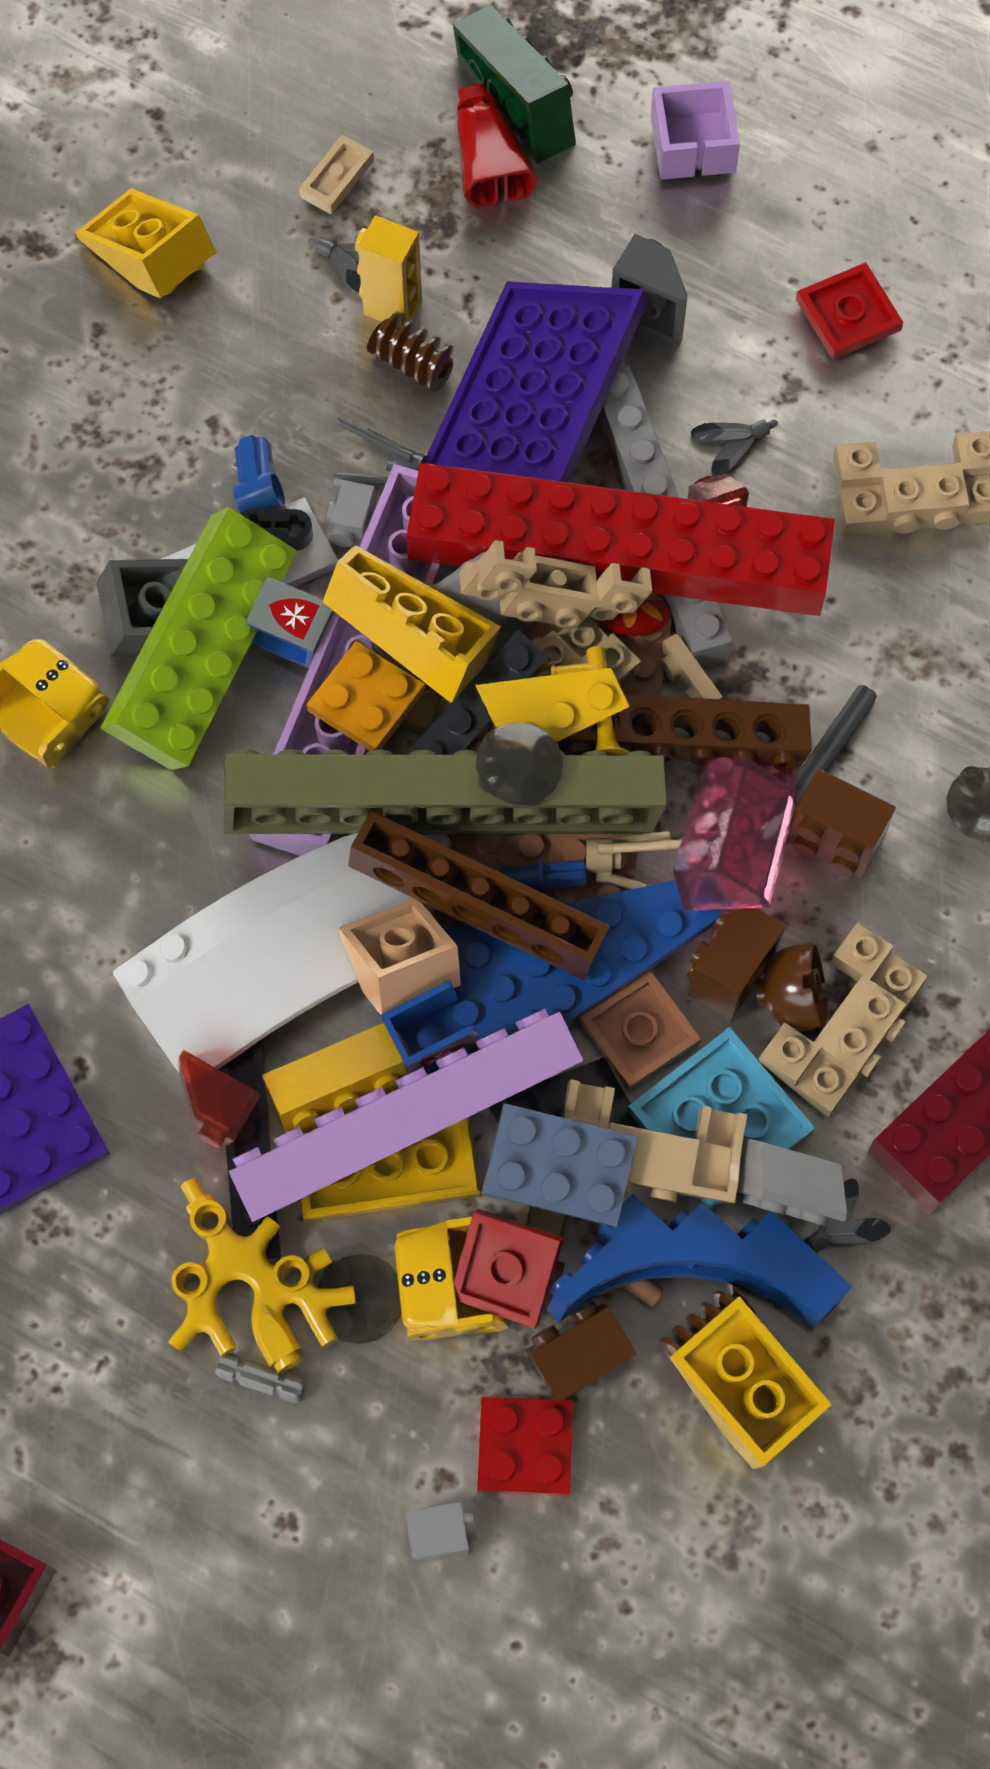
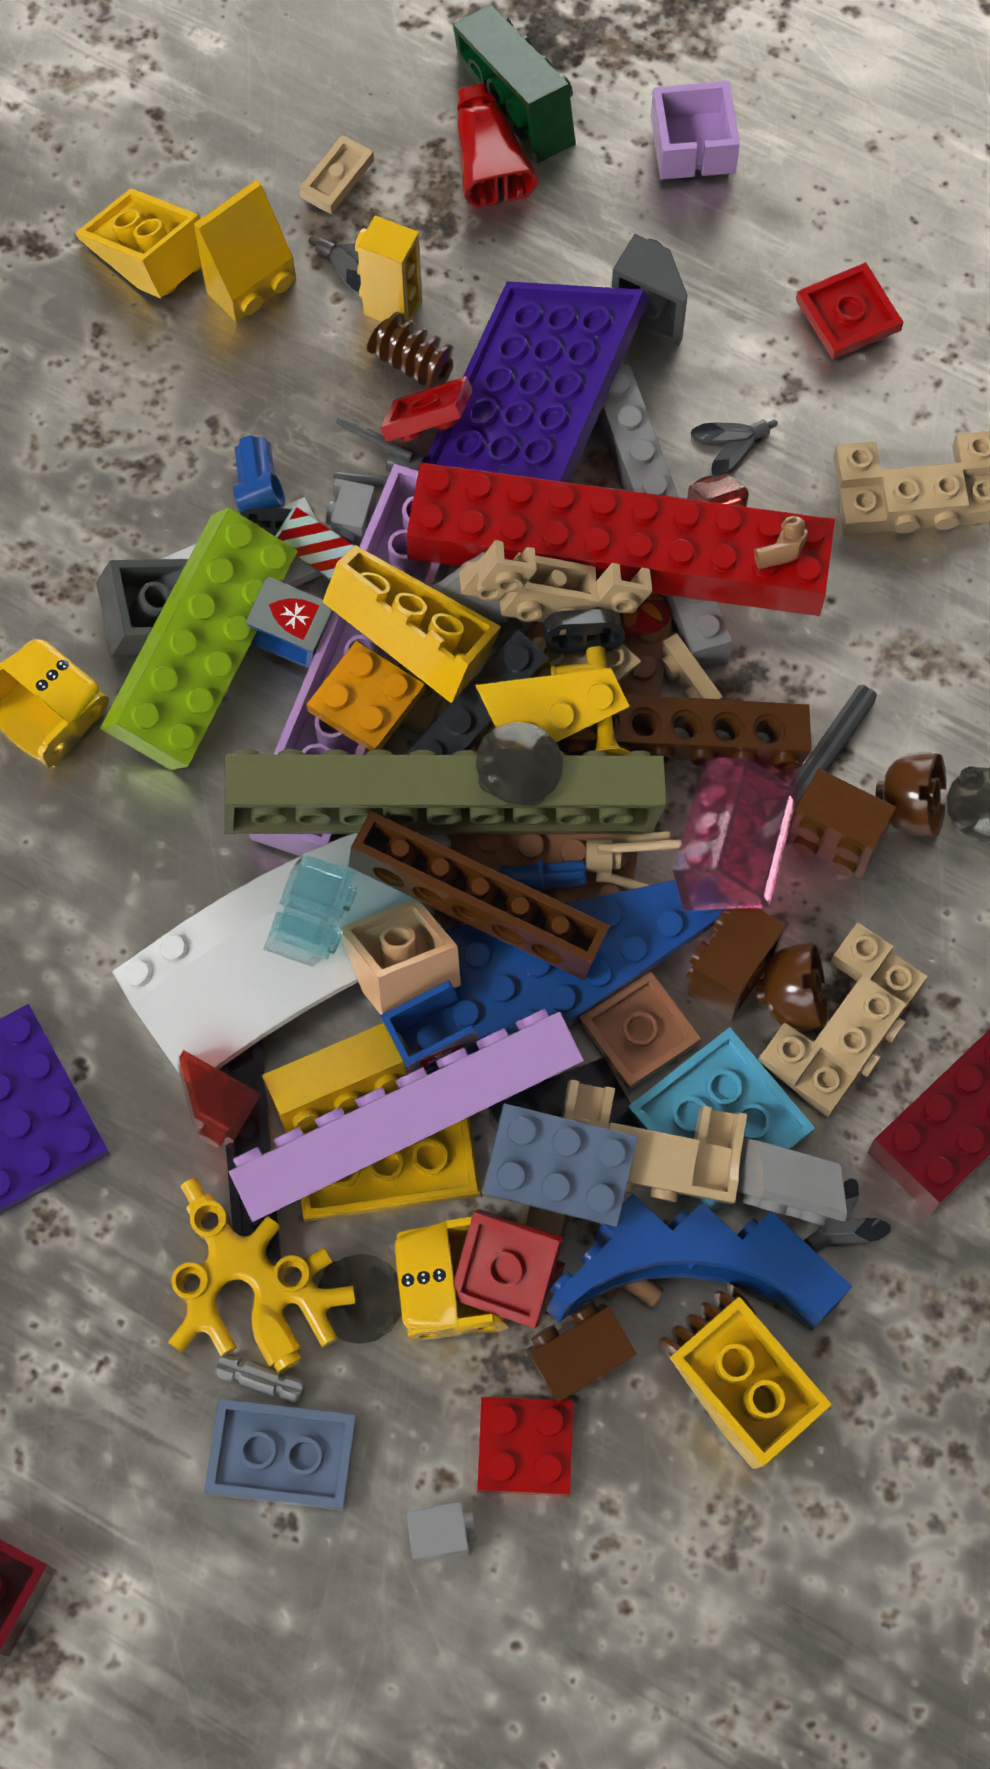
none -> yellow slope [194,179,296,323]
none -> sand blue plate [204,1399,357,1511]
none -> clear light blue piece [263,854,357,967]
none -> tile [275,507,354,580]
none -> red plate [380,376,472,442]
none -> black beam [543,609,625,654]
none -> medium nougat arm [754,516,808,570]
none -> reddish brown cylinder [875,752,947,837]

